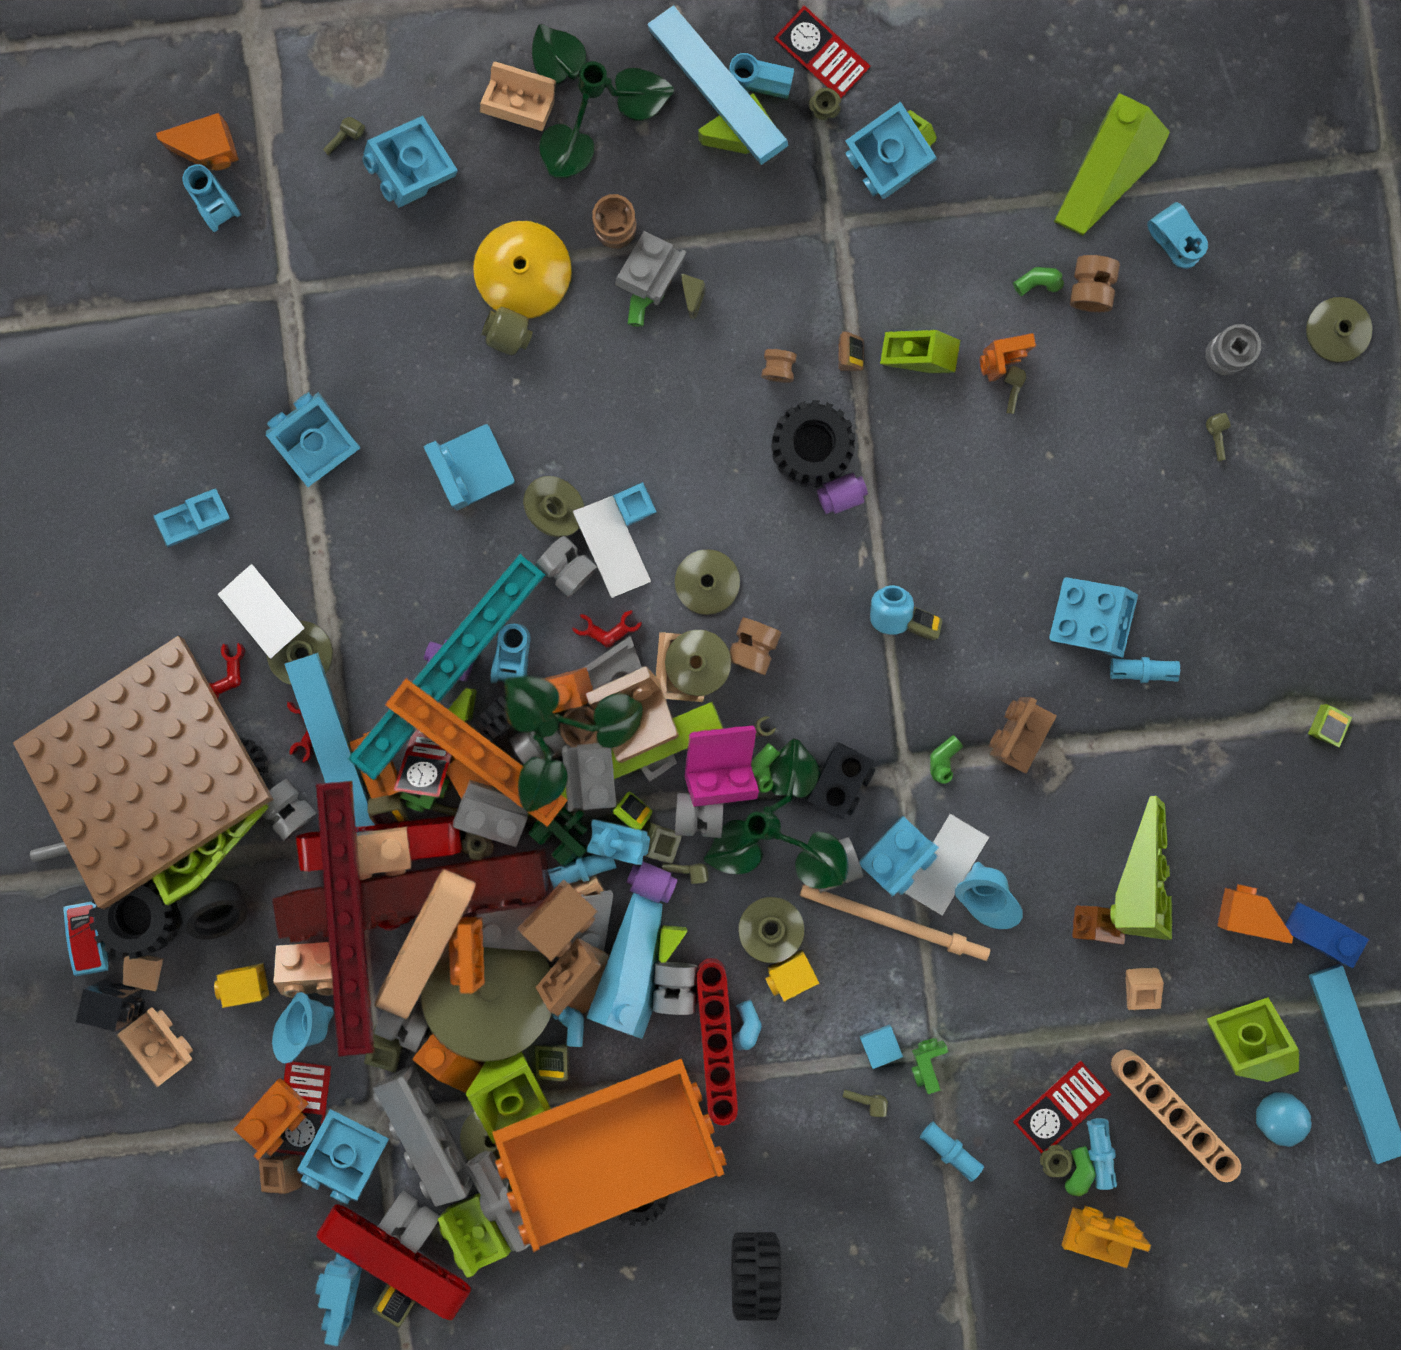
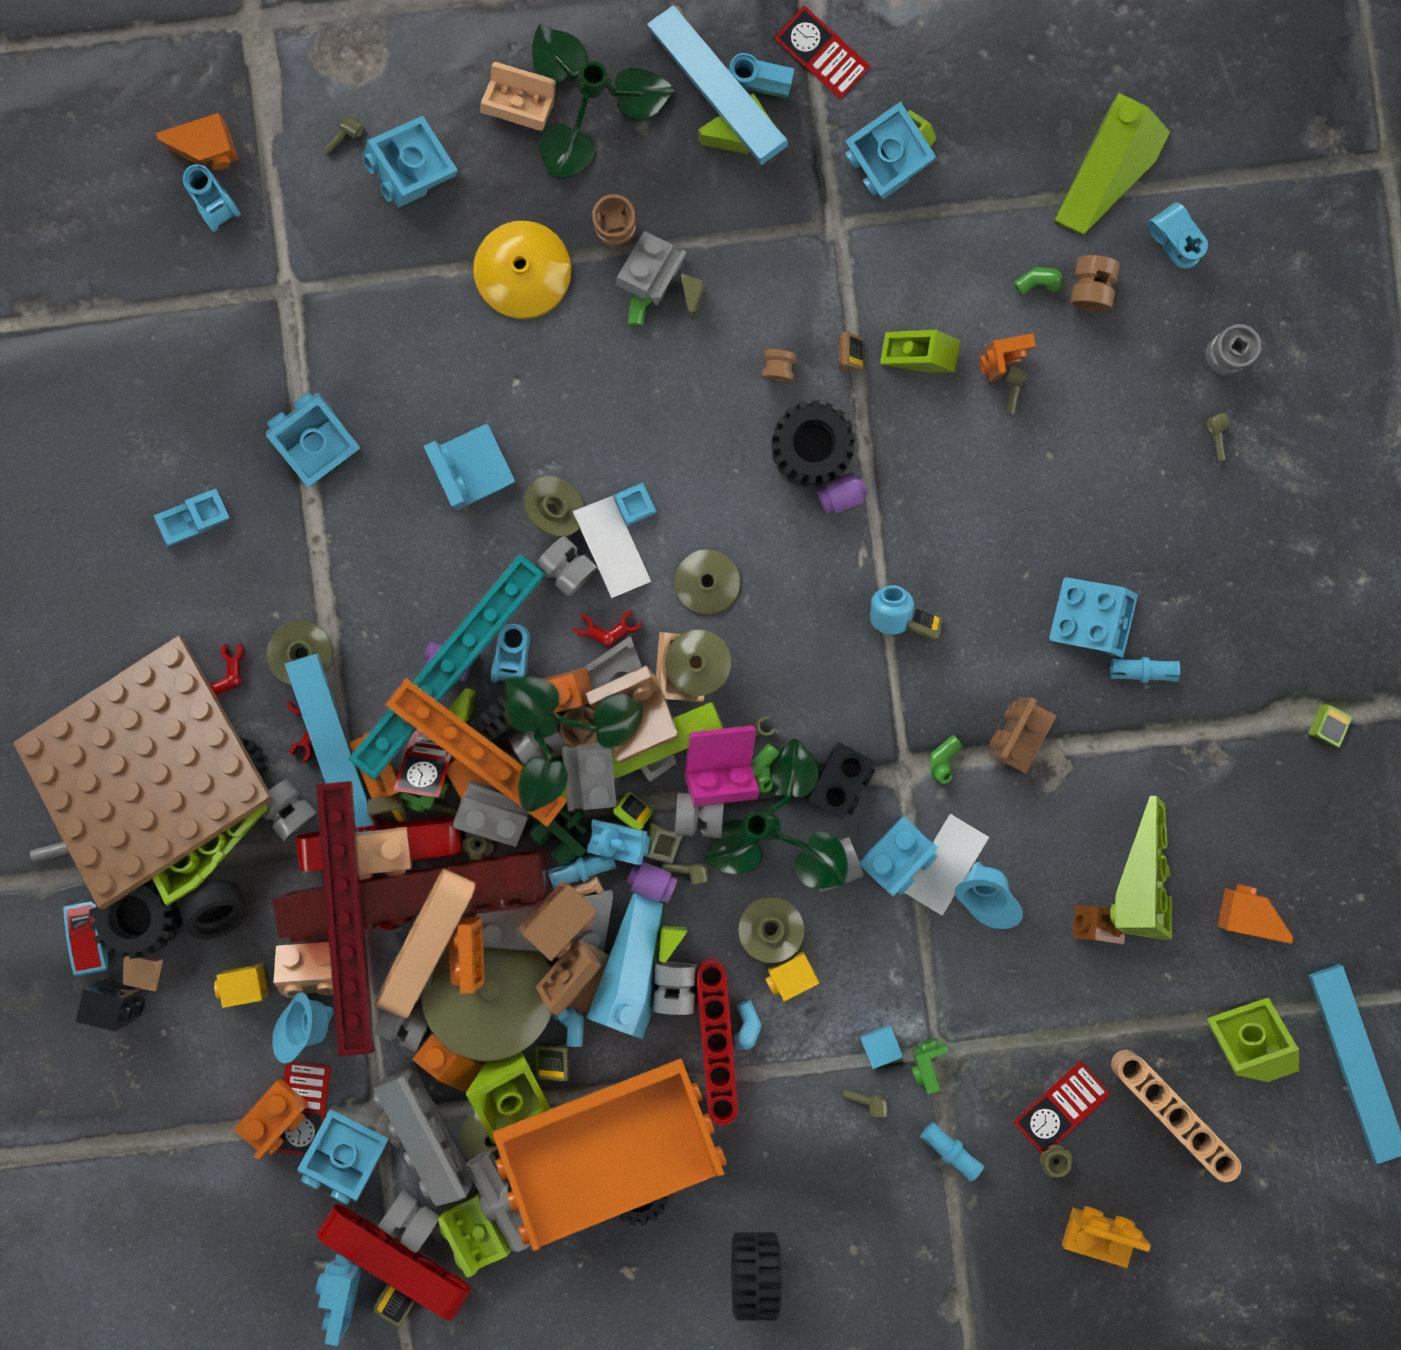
light nougat bracket [117,1007,193,1087] -> none
white sticker [218,564,304,659] -> none
medium nougat slope [259,1155,302,1194] -> none
olive slope [364,1025,403,1073] -> none
olive head [481,307,533,356] -> none
medium nougat wheel [729,617,782,675] -> none
light nougat bar [799,884,990,961] -> none
olive plate [809,88,841,121] -> none
bright green arm [1065,1146,1096,1197] -> none
medium azure pin [1087,1118,1117,1190] -> none
light nougat slope [1126,968,1164,1010] -> none
medium azure hair [1256,1092,1312,1147] -> none
blue slope [1285,902,1369,968] -> none
olive dish [1306,297,1372,363] -> none

